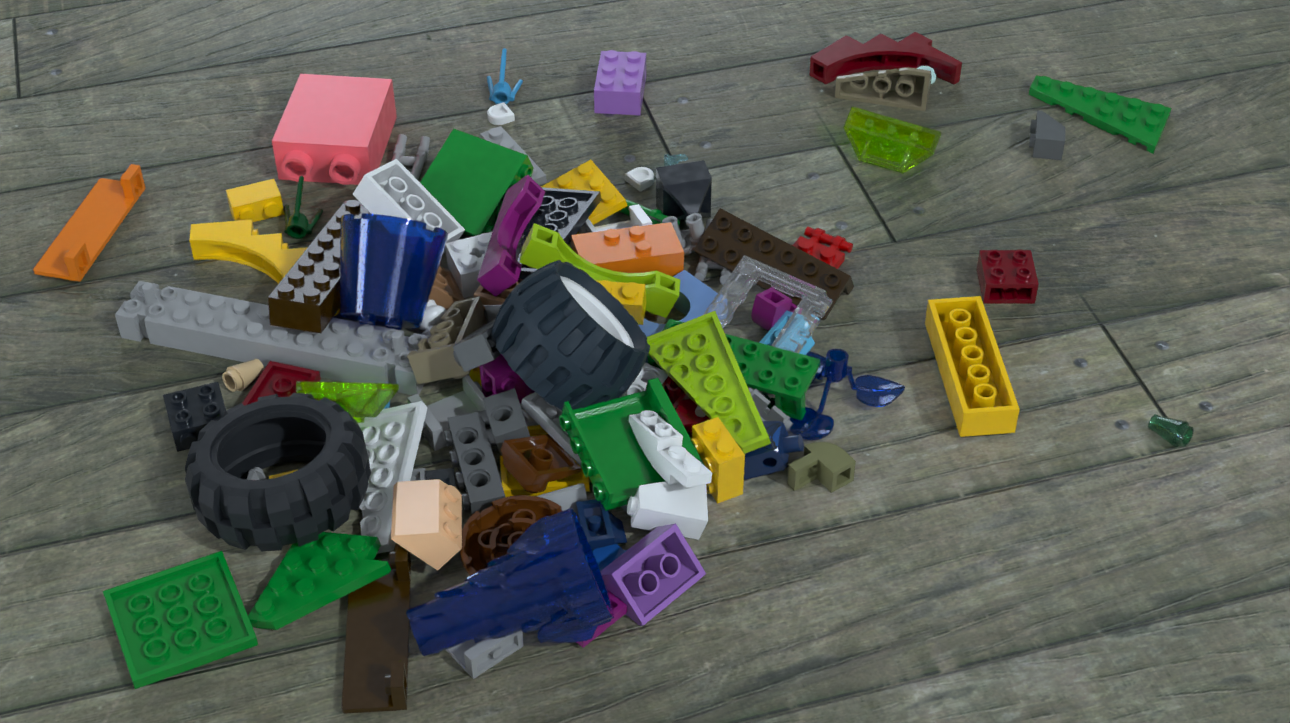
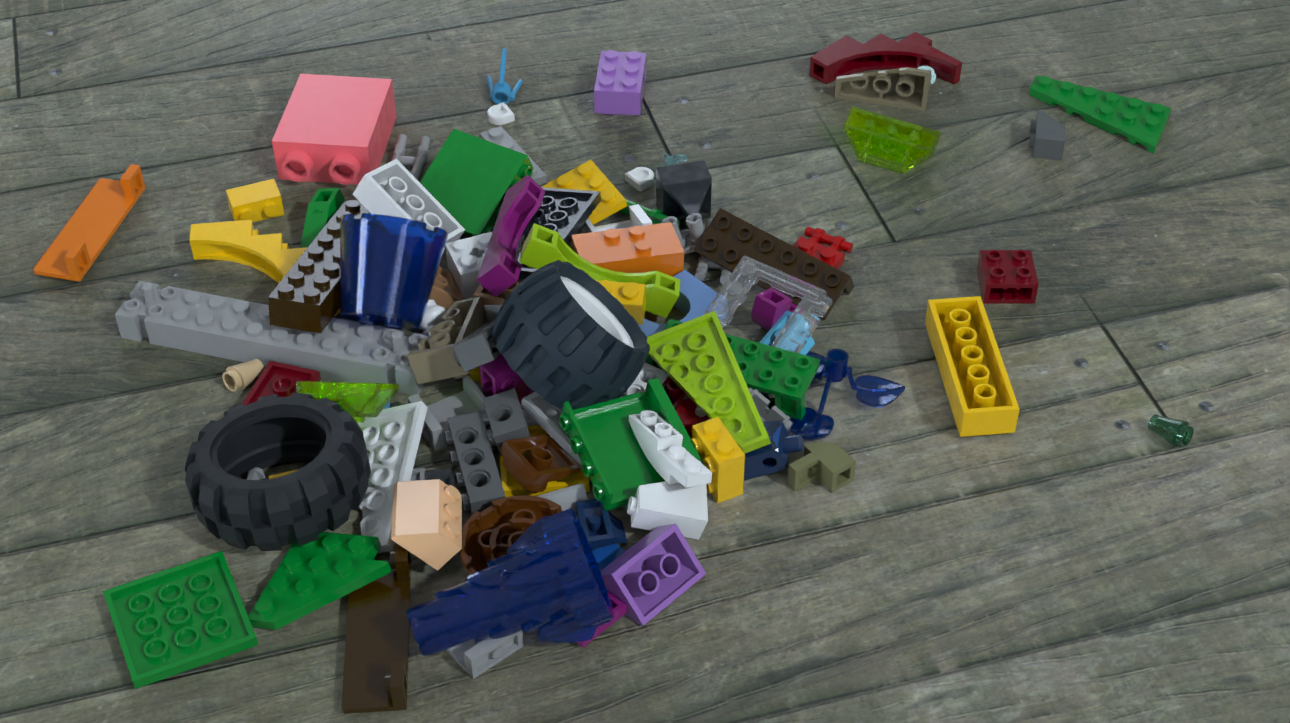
black brick [163,382,226,452] -> none
dark green plant [284,176,323,239] -> none
none -> green slope [300,188,345,248]

